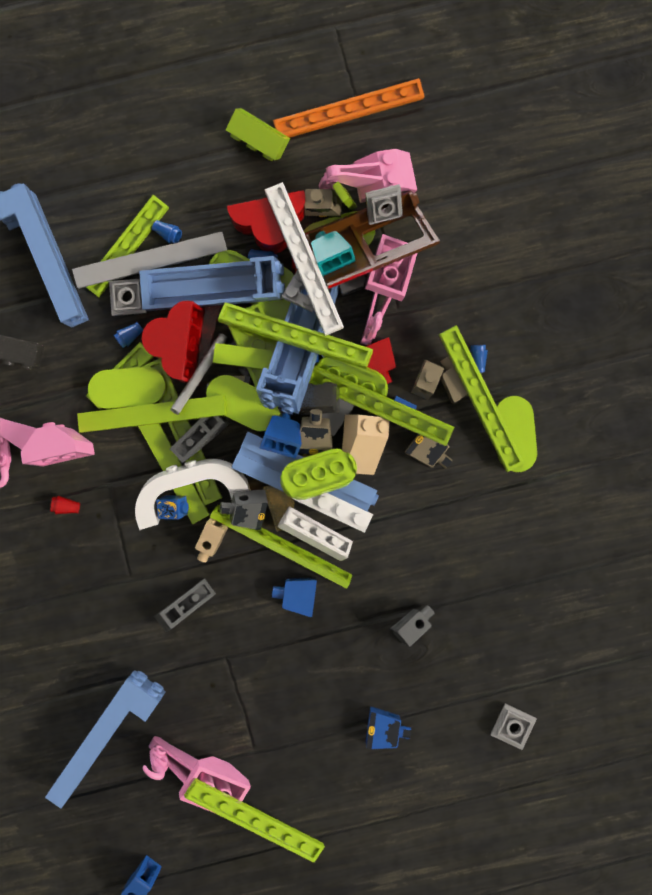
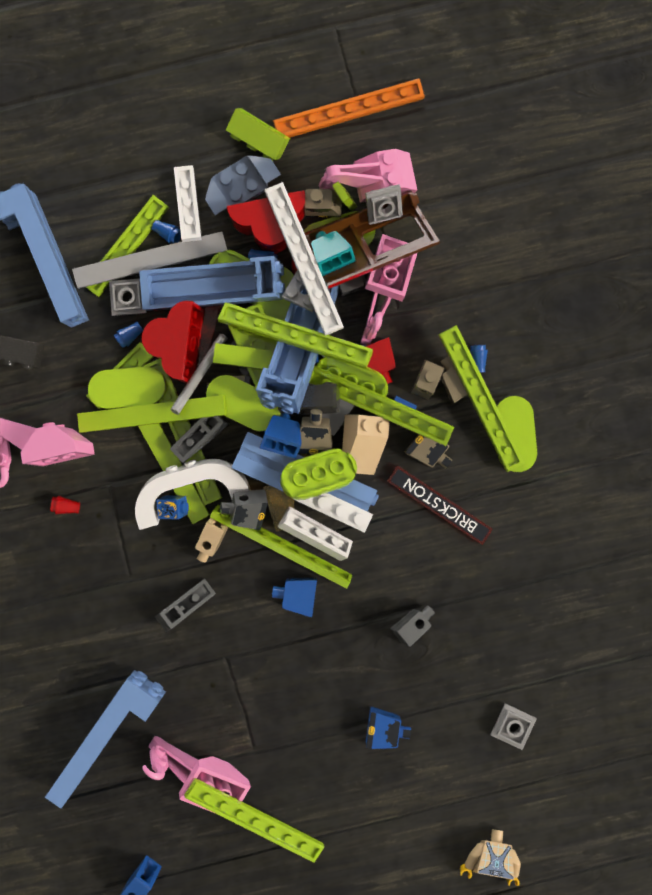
none -> white plate [174,165,202,242]
none -> sand blue piece [205,155,281,215]
none -> tile [387,465,493,545]
none -> tan torso [460,829,521,886]

